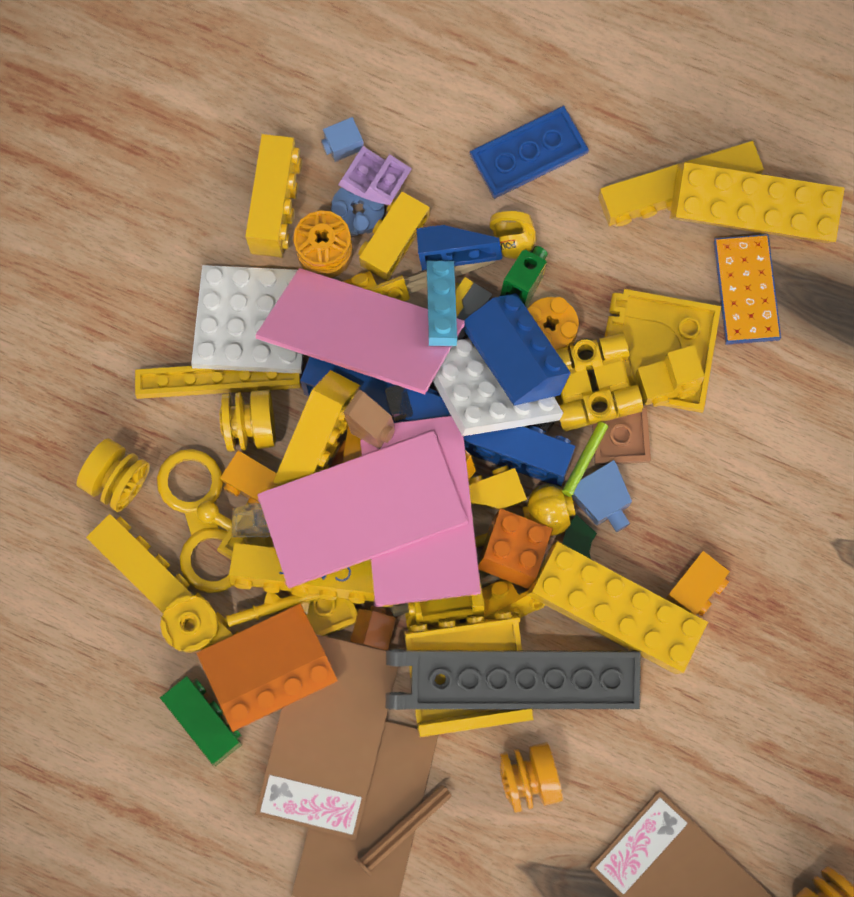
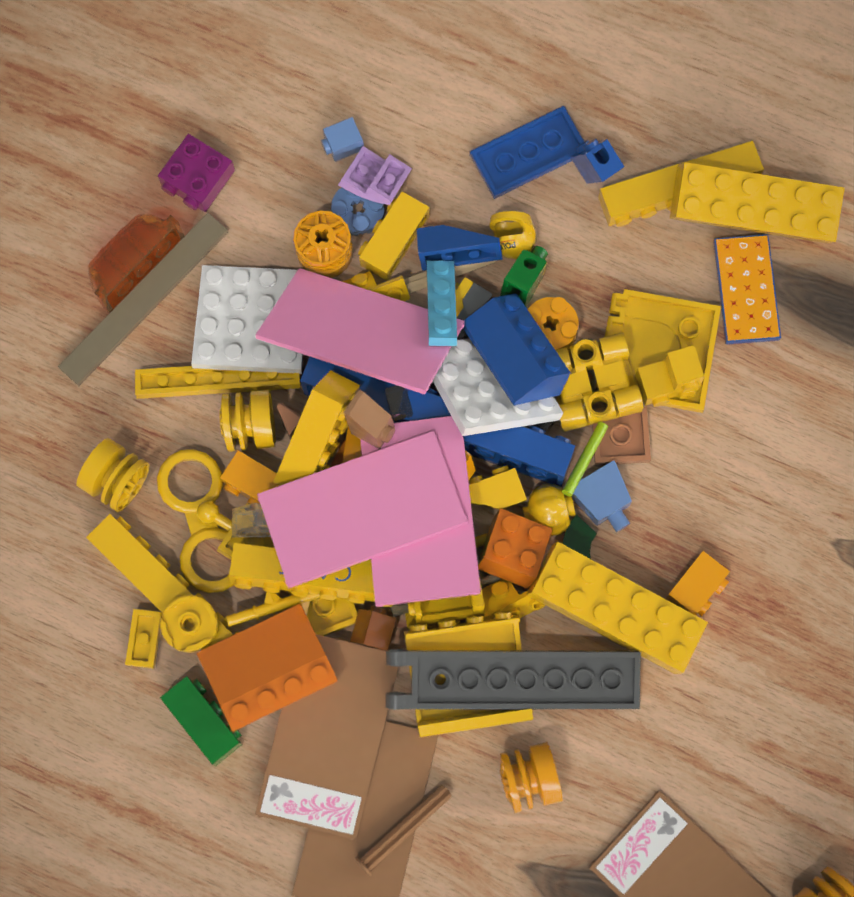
yellow brick [245,134,302,258] -> none
none -> dark tan tile [58,213,228,386]
none -> clear orange windscreen [88,214,184,313]
none -> yellow plate [125,609,163,669]
none -> magenta brick [158,133,235,212]
none -> nougat slope [277,403,301,441]
none -> blue brick [570,138,624,184]

